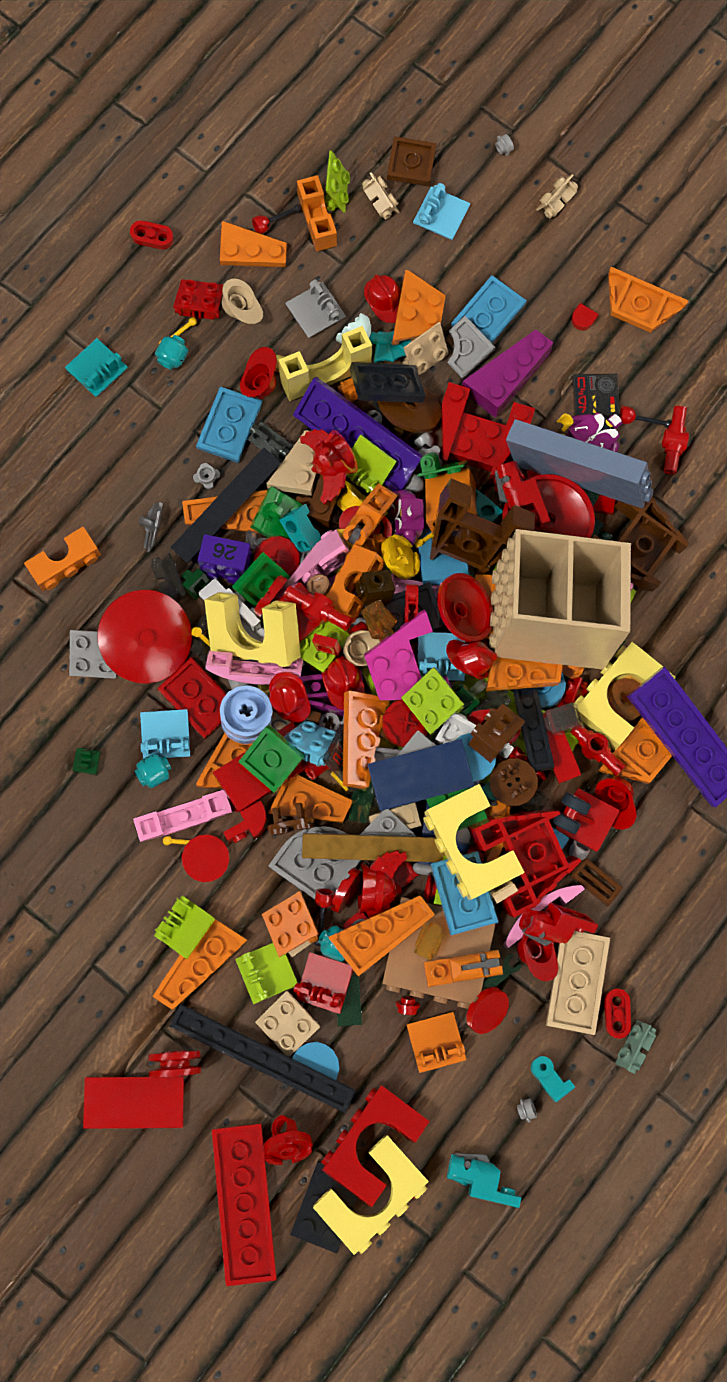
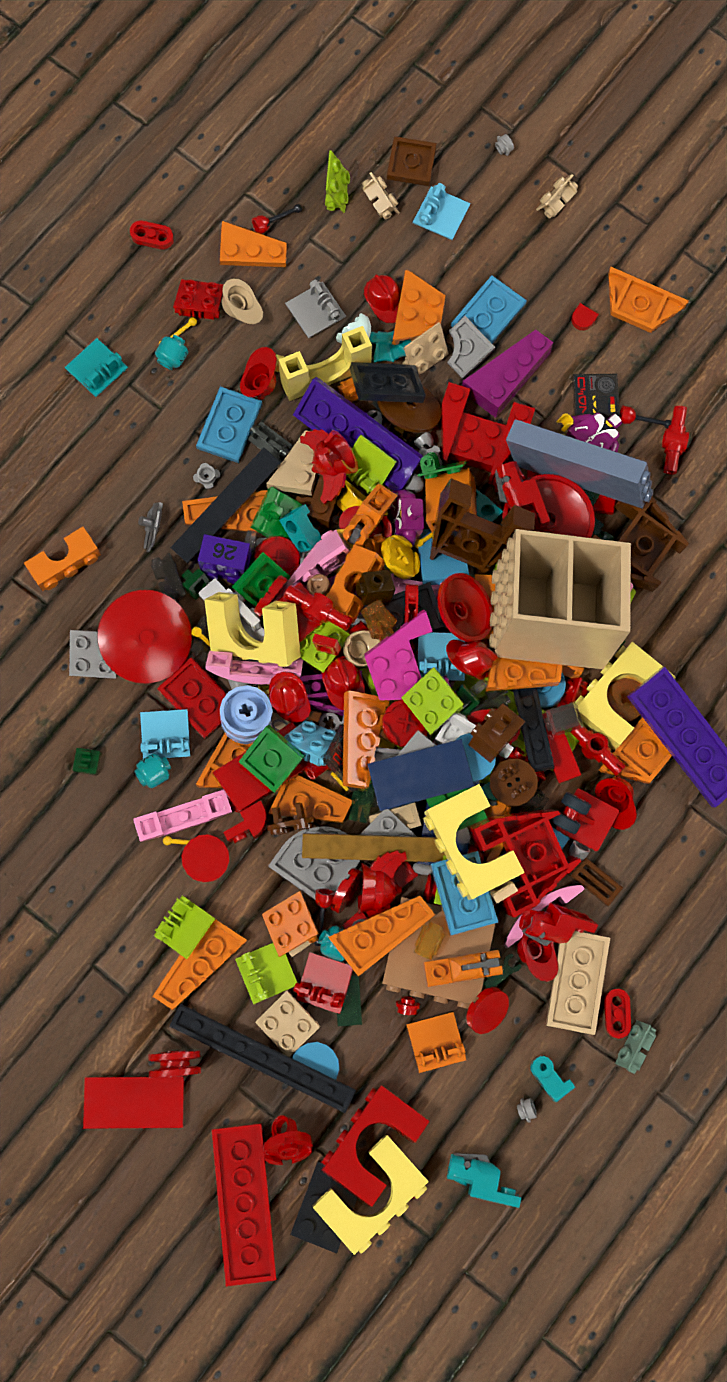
orange arch [297,175,337,252] -> none

